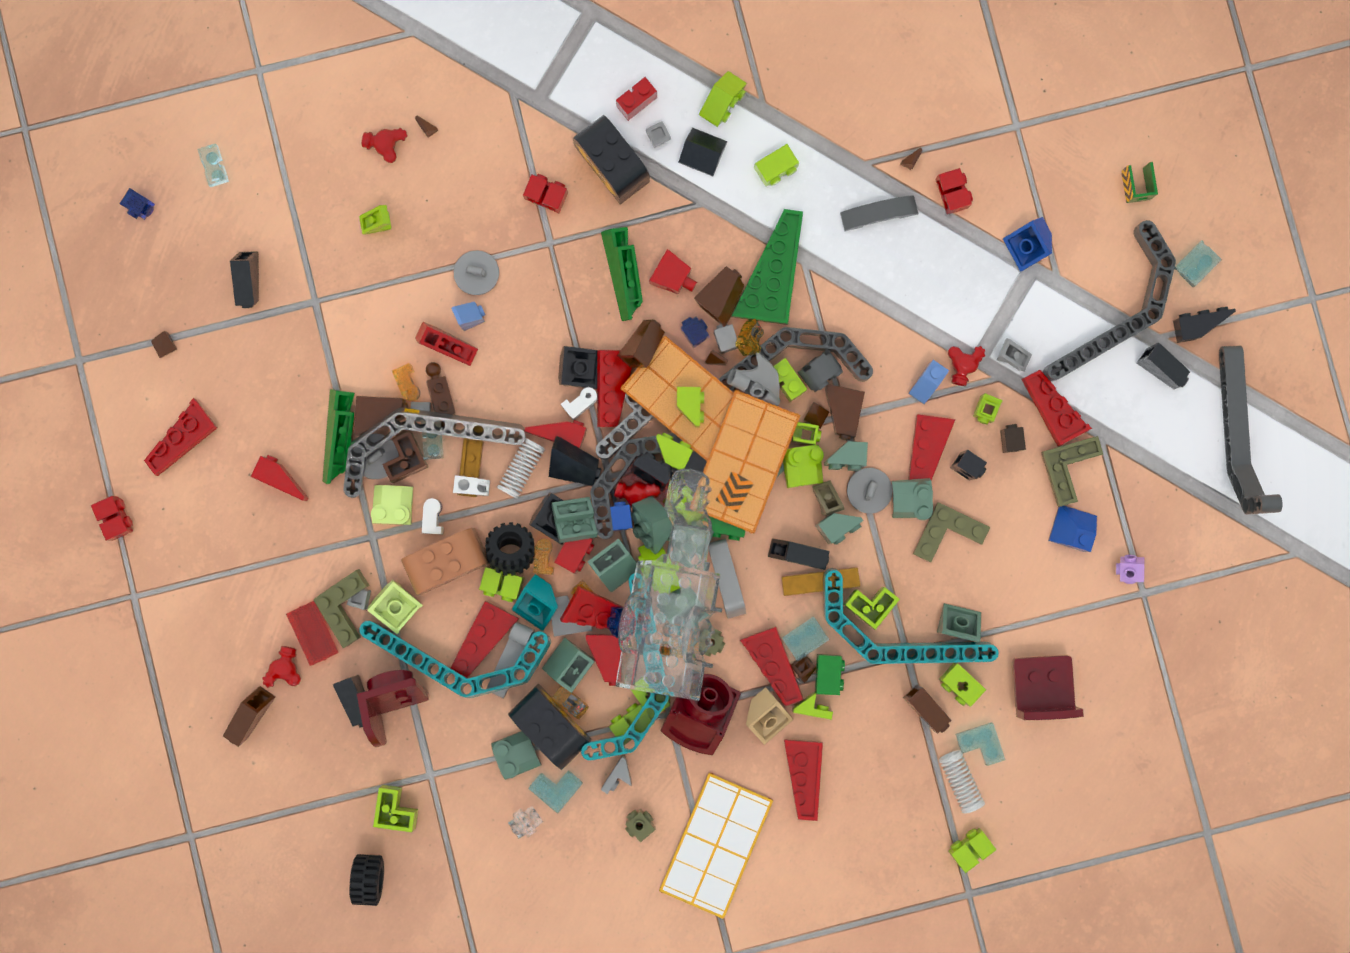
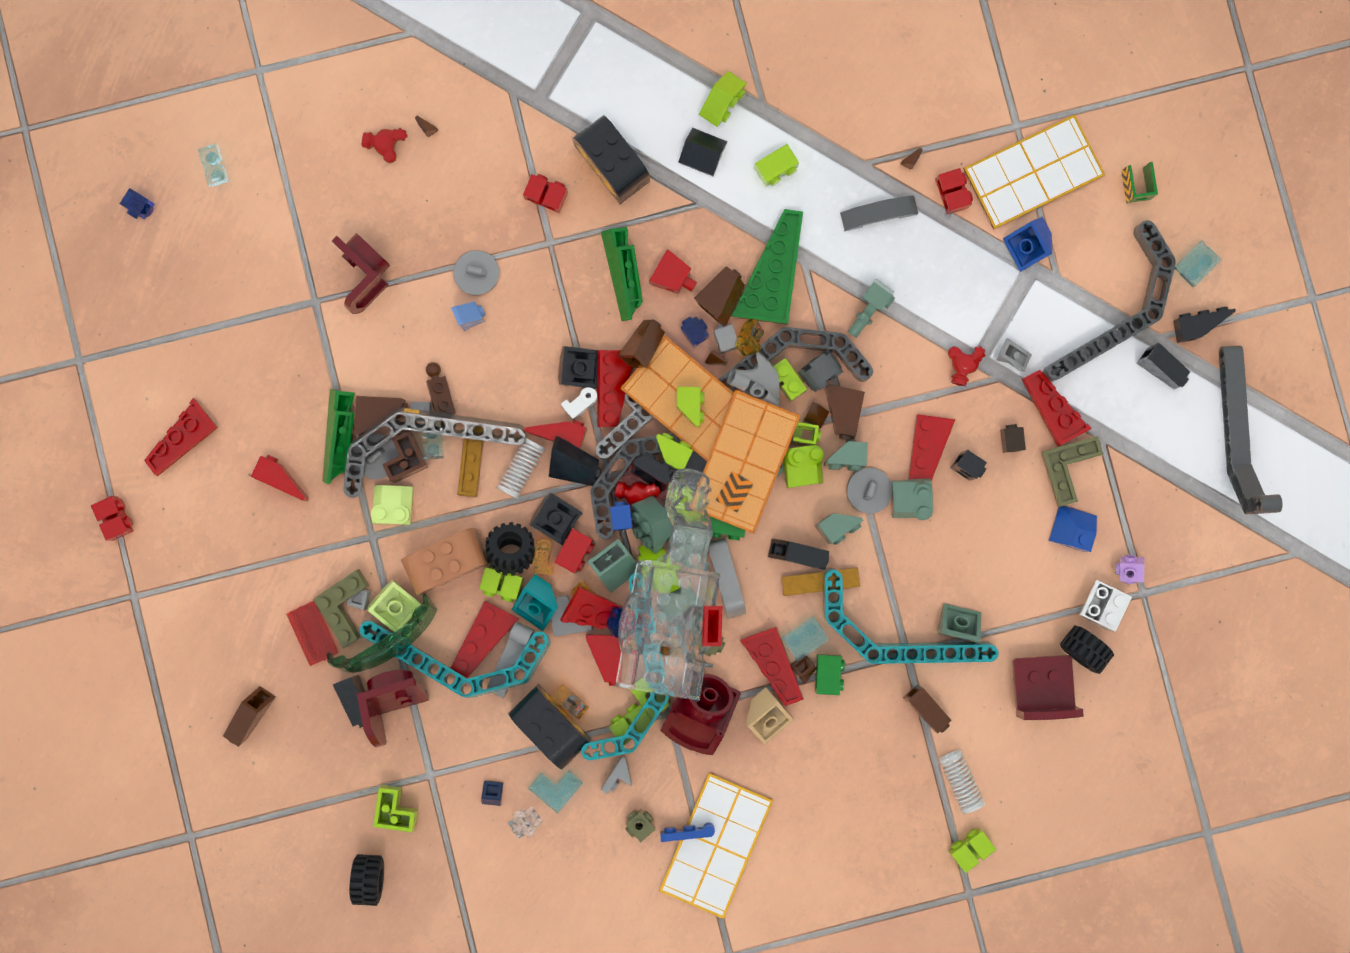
reddish brown slope [151,331,177,358] -> none
black slope [230,251,259,308] -> none
red animal [262,646,301,688] -> none
lime slope [359,205,391,235] -> none
clear yellow leg [392,363,420,402] -> none
red slope [415,322,478,366] -> none
white leg [422,498,444,535] -> none
white leg [453,475,490,496] -> none
sand green slope [491,731,541,780] -> none
sand green slope [542,638,595,693] -> none
sand green slope [552,497,598,543] -> none
red piece [616,77,657,121] -> none
light grey plate [646,121,671,148] -> none
red wing [784,739,823,821] -> none
lime slope [792,692,833,720] -> none
dark tan slope [812,480,845,516] -> none
lime brick [843,587,900,630] -> none
medium blue slope [908,360,949,404] -> none
olive plate [913,502,990,562] -> none
lime brick [939,663,986,707] -> none
clear light blue plate [955,722,1005,766] -> none
lime window [973,393,1003,425] -> none
none -> clear green windscreen [326,593,437,673]
none -> dark red piece [332,233,391,314]
none -> dark blue slope [481,781,503,806]
none -> blue plate [660,822,715,842]
none -> red slope [702,606,723,646]
none -> sand green brick [848,278,895,338]
none -> white piece [963,114,1105,229]
none -> black tyre [1060,625,1114,674]
none -> white slope [1080,580,1132,632]

